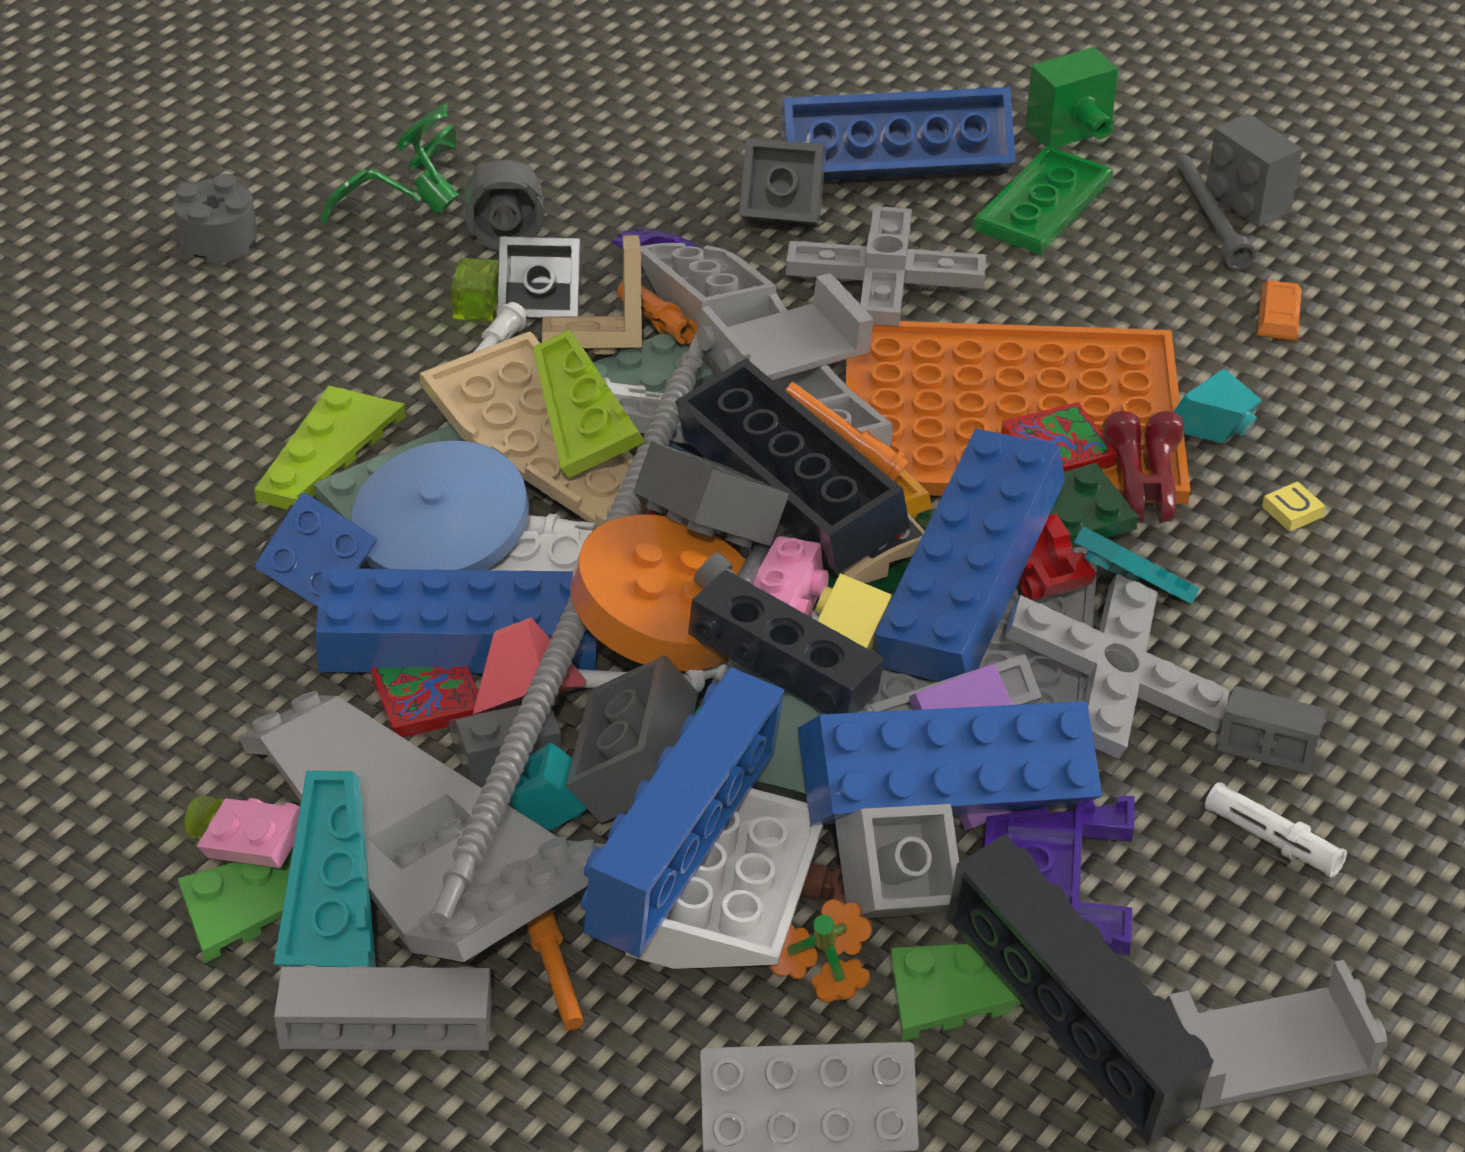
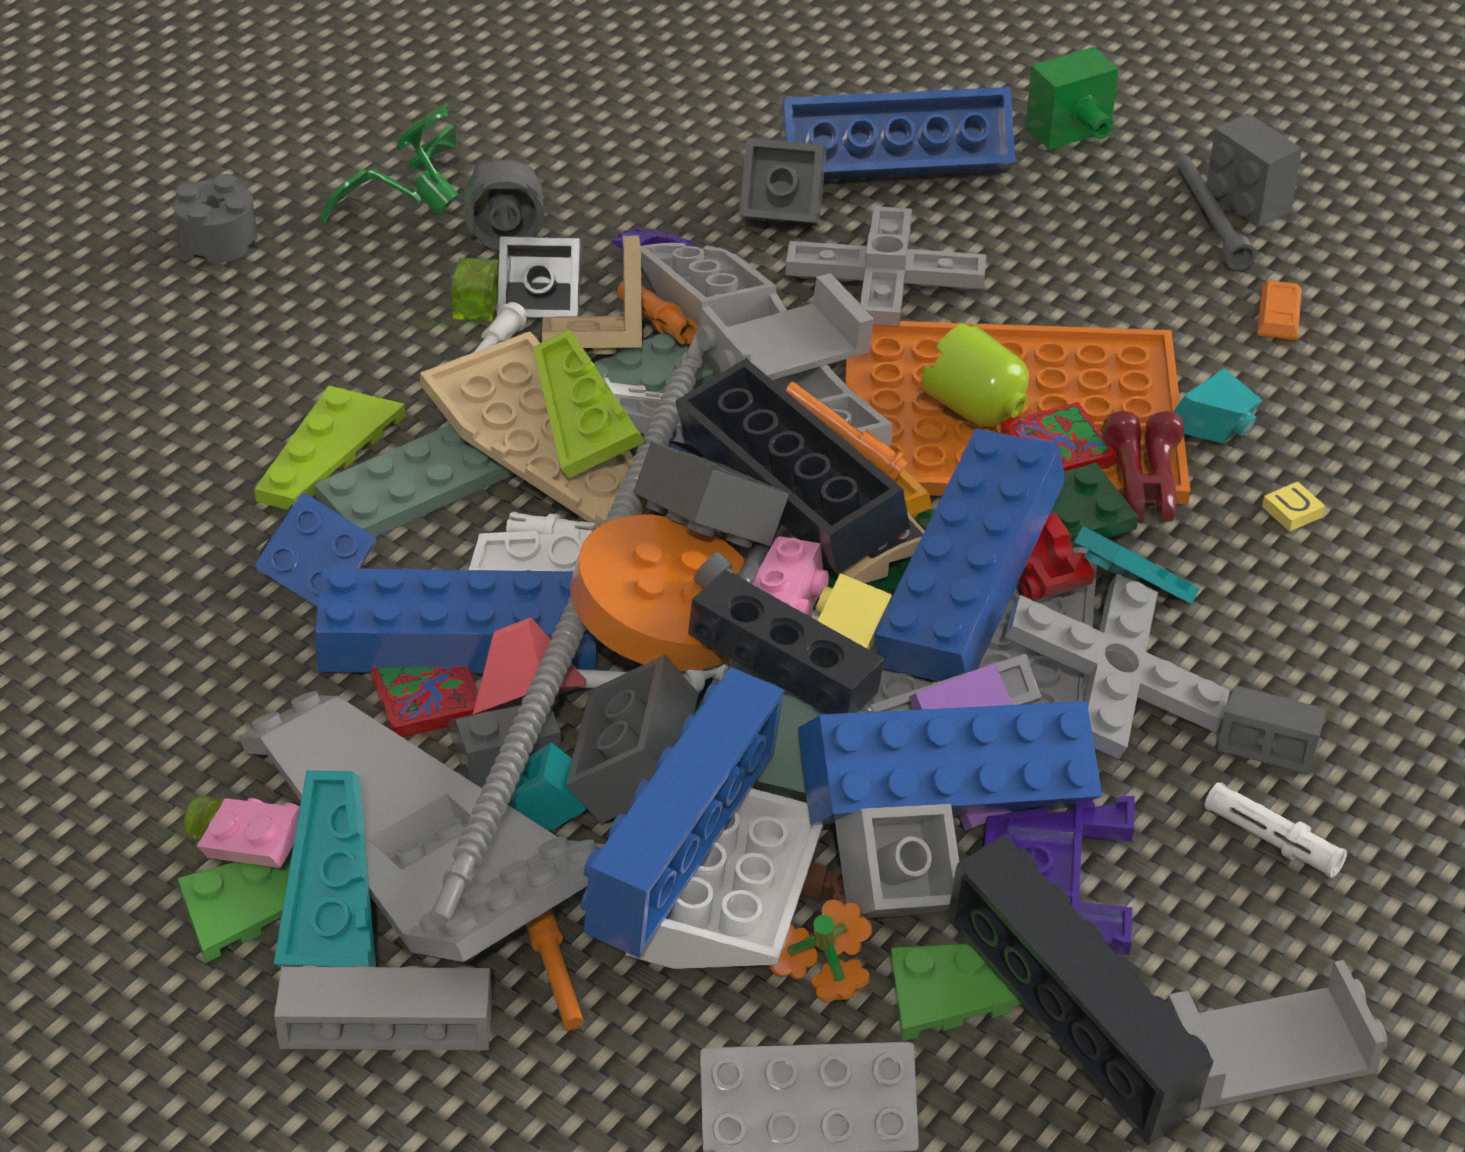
medium blue dish [351,441,529,570] -> none
green tile [973,146,1113,255] -> none
none -> lime cylinder [921,323,1029,427]

